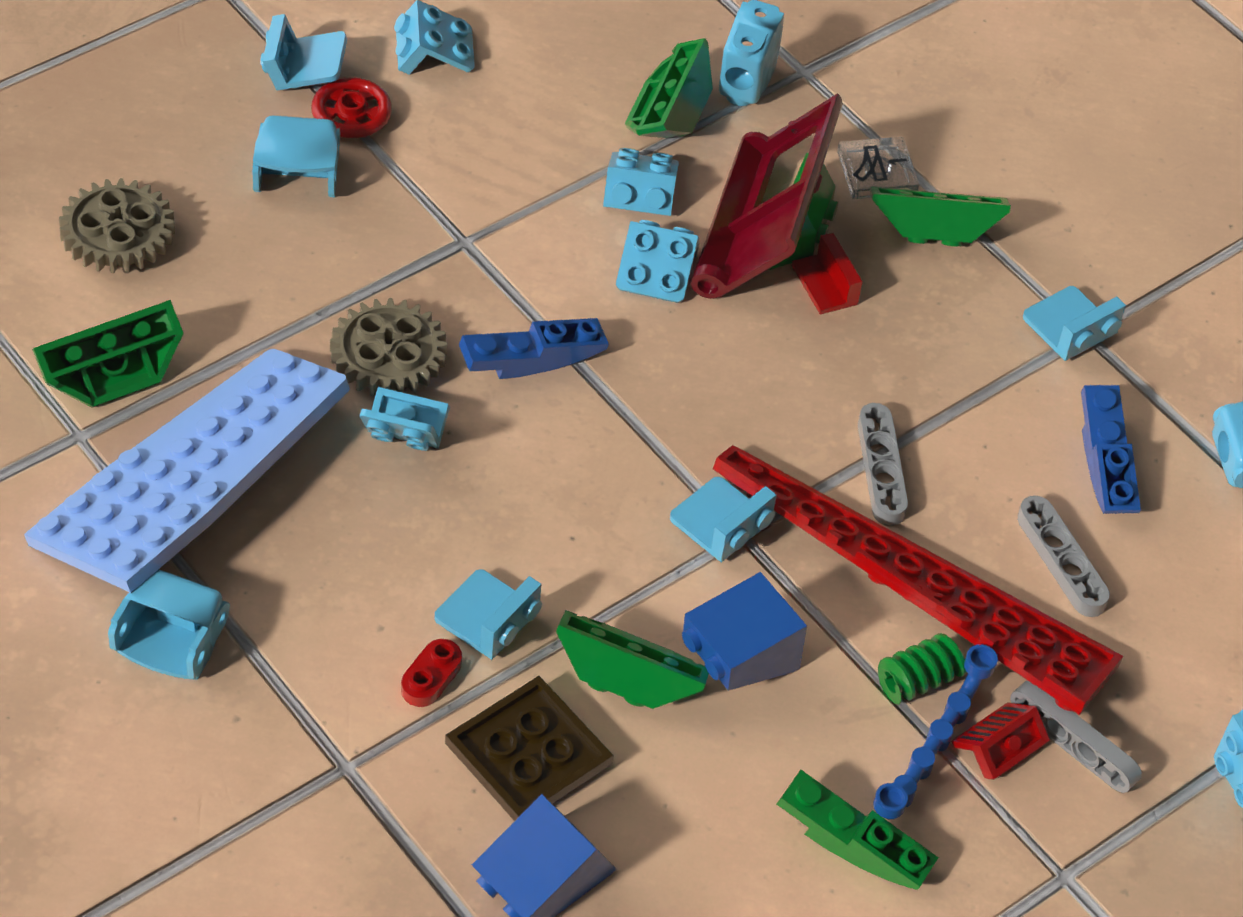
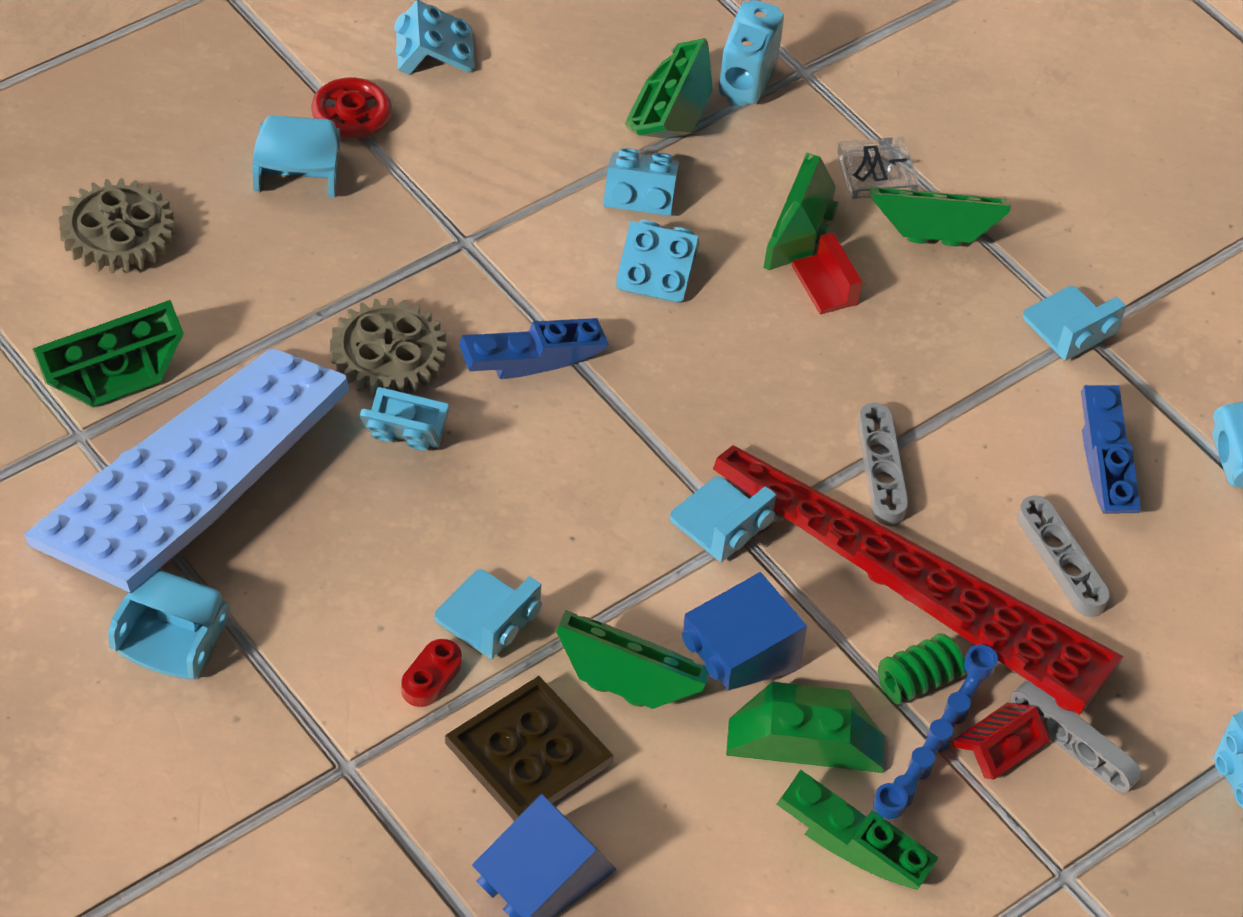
medium azure bracket [261,14,347,90] -> none
dark red piece [691,93,843,299] -> none
none -> green wedge [726,682,885,773]

